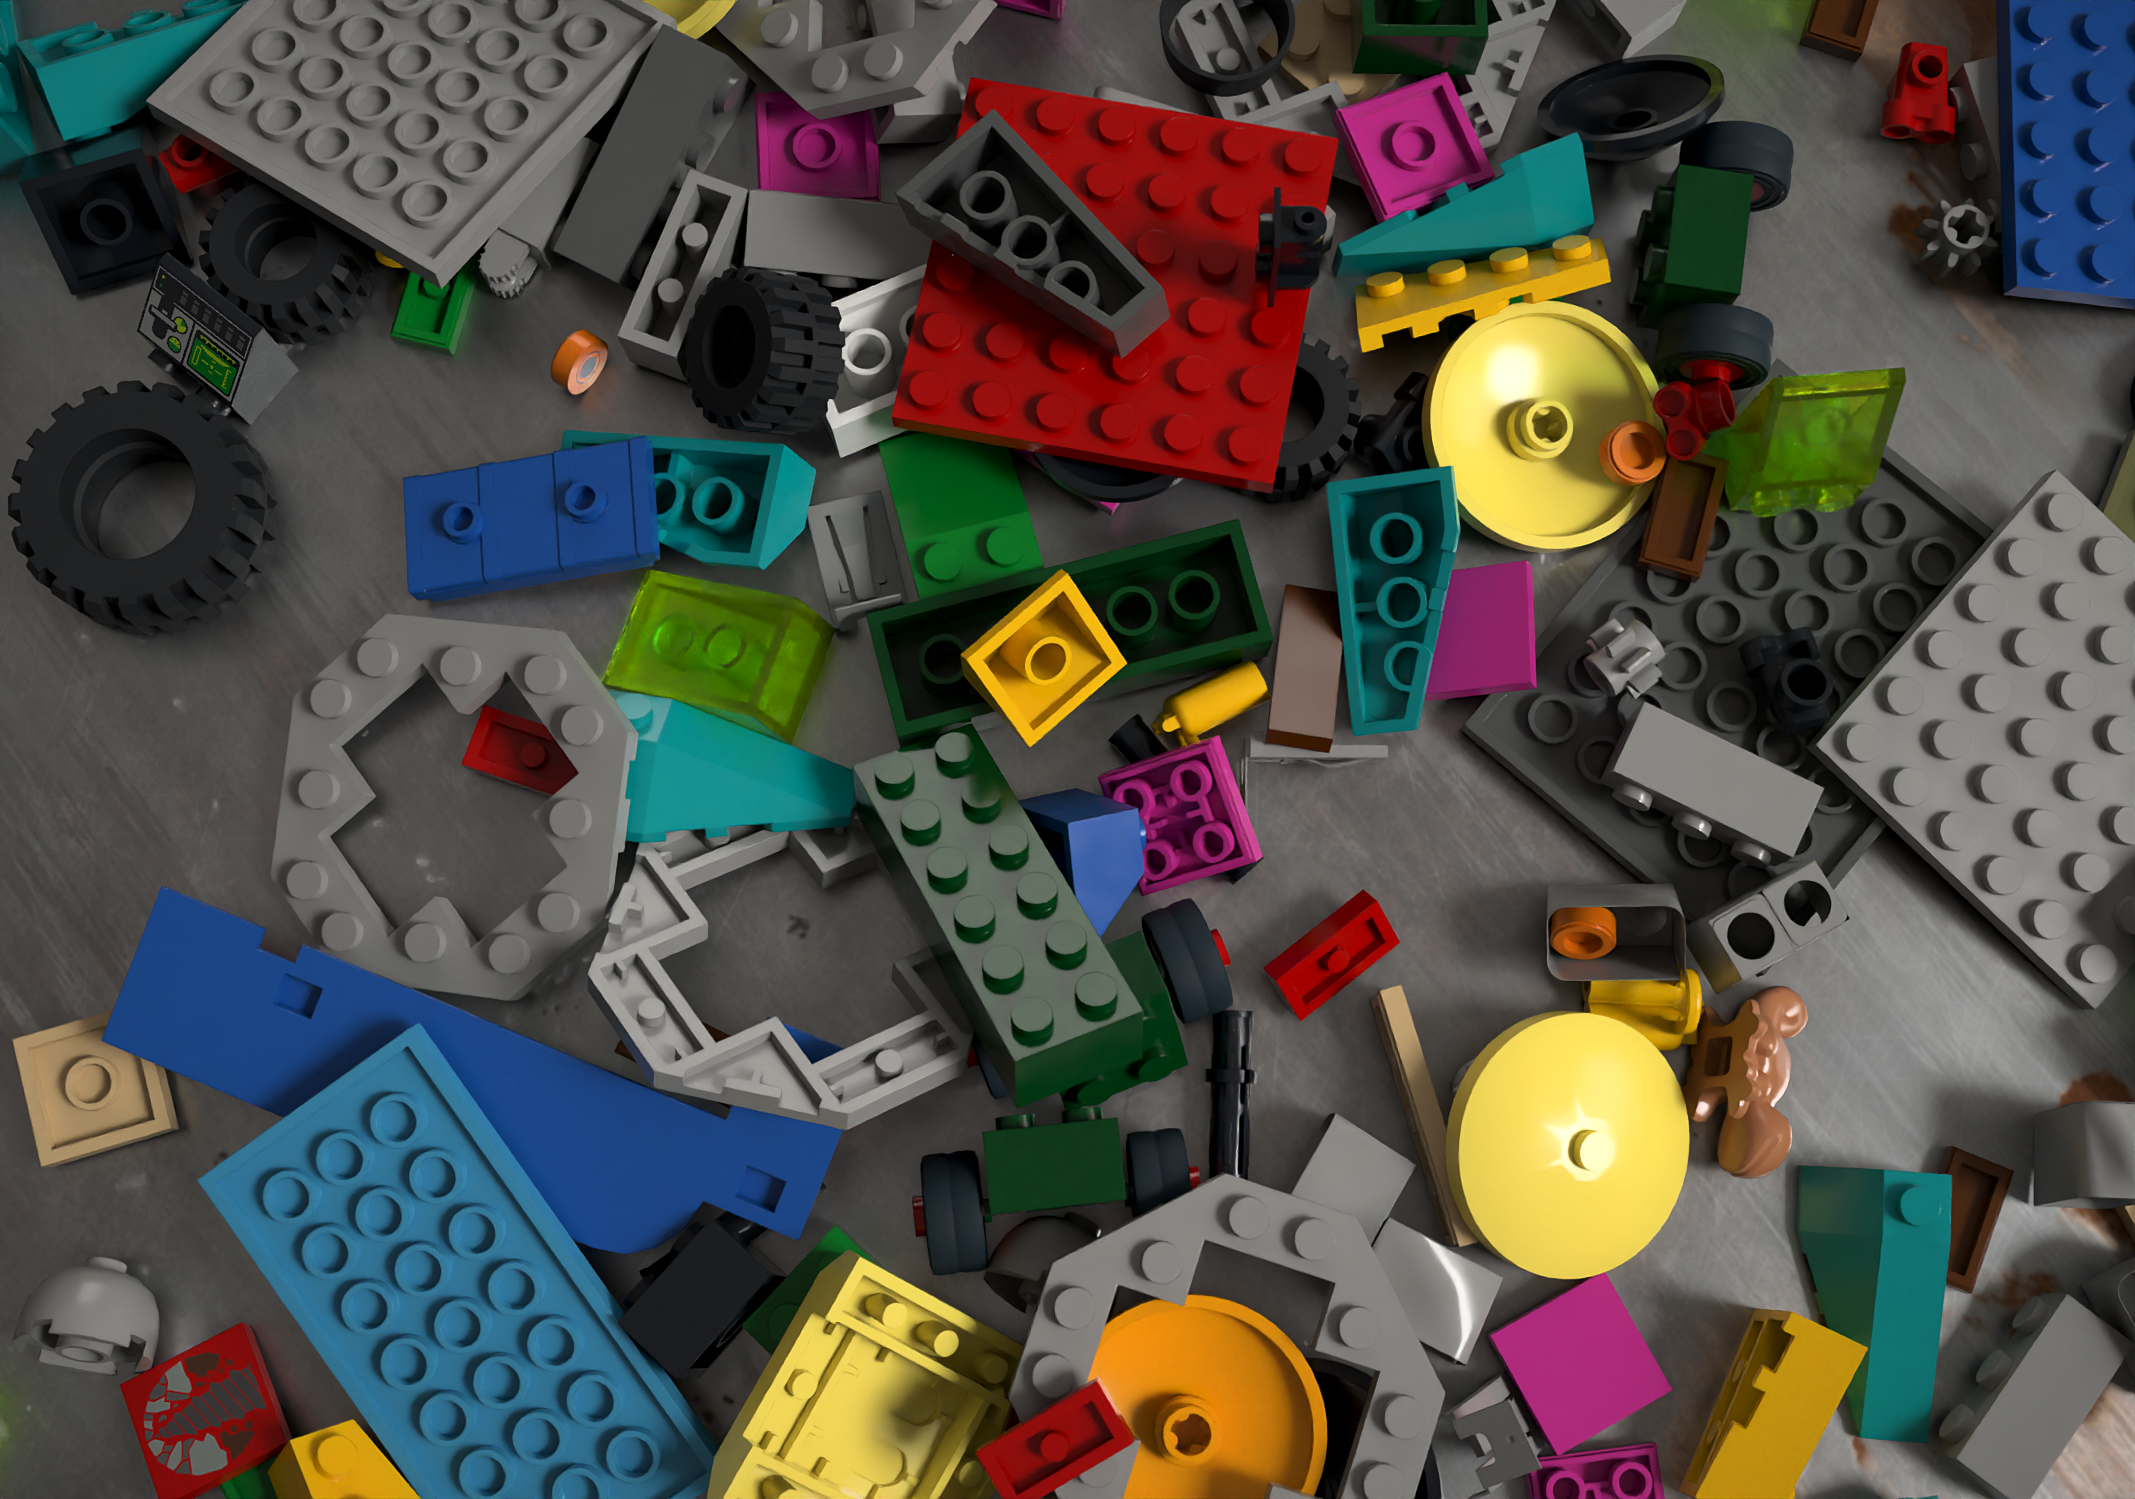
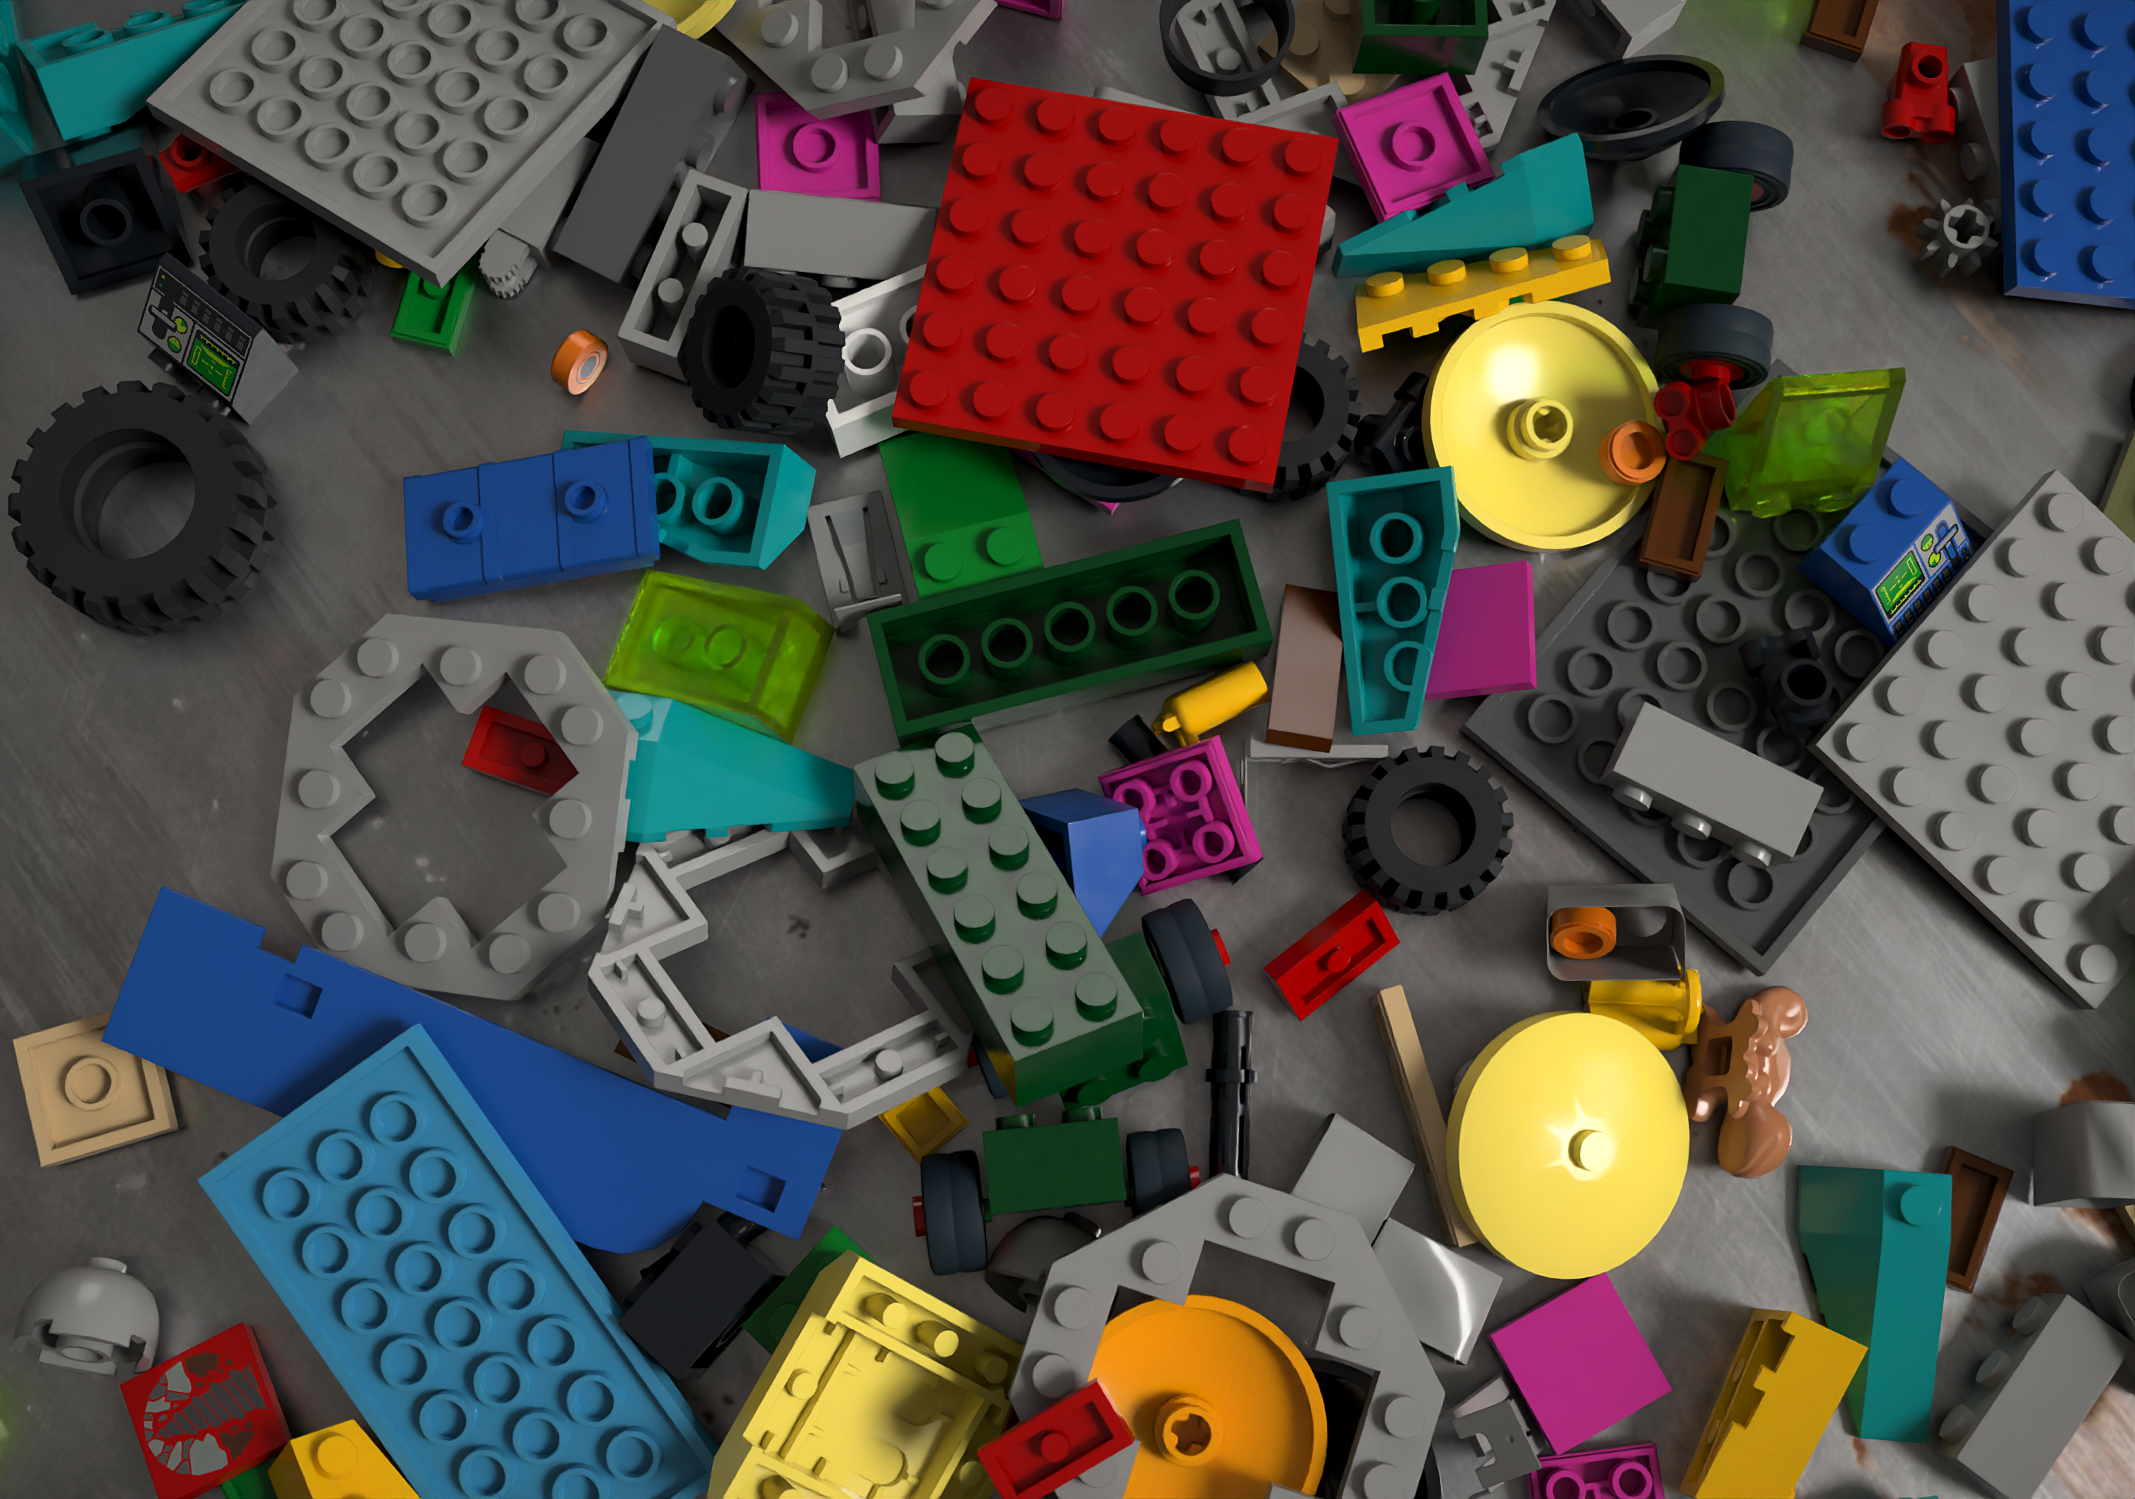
dark grey wedge [895,109,1170,359] -> none
yellow slope [960,569,1127,748] -> none
black hinge [1255,187,1327,307] -> none
light grey gear [1583,617,1665,699] -> none
light grey piece [1686,860,1850,995] -> none
none -> yellow tile [878,1086,970,1166]
none -> black tyre [1342,745,1514,917]
none -> blue slope [1796,456,1975,649]

